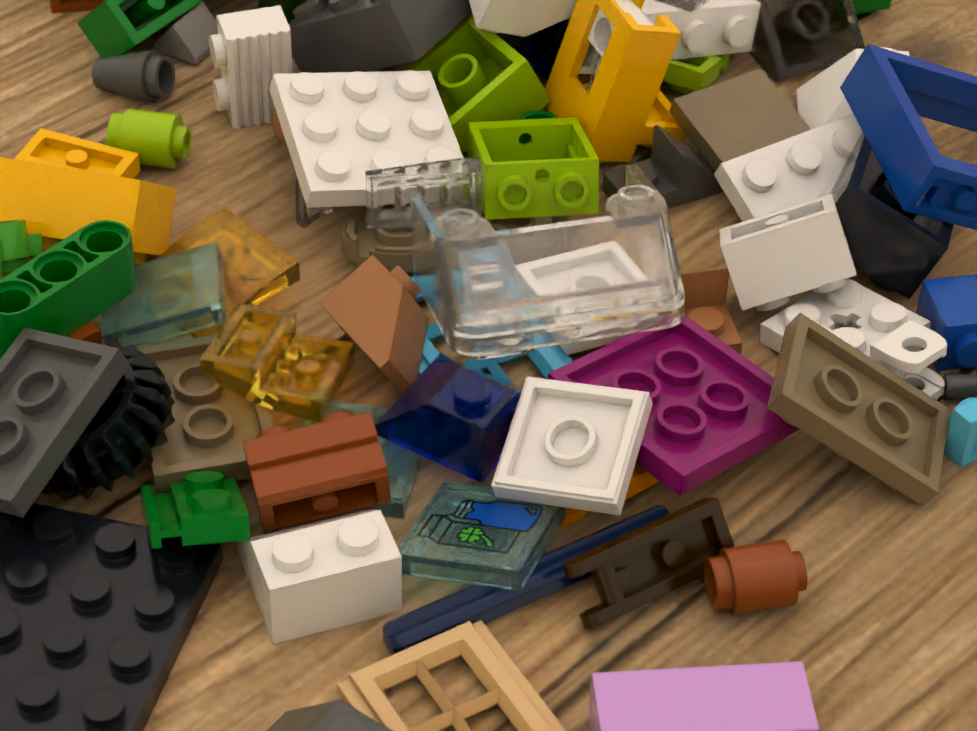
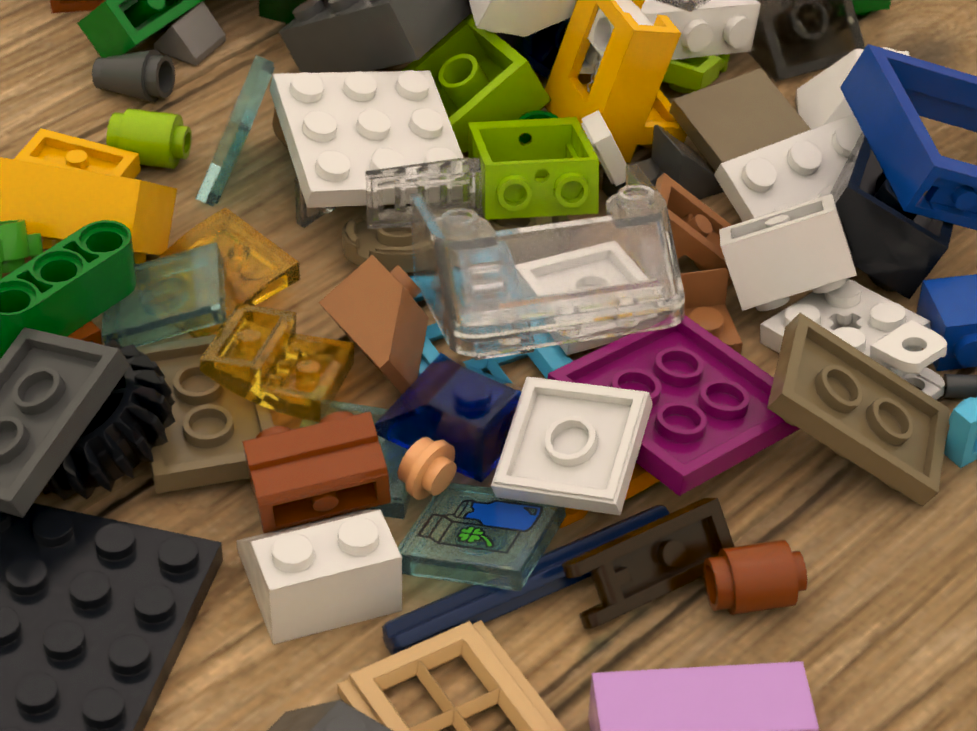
green plate [140,471,250,549] -> none
white brick [209,5,293,130] -> none
none -> clear light blue tile [195,55,275,206]
none -> light nougat plate [398,437,457,500]
none -> white tile [581,110,633,186]
none -> medium nougat slope [649,173,733,286]

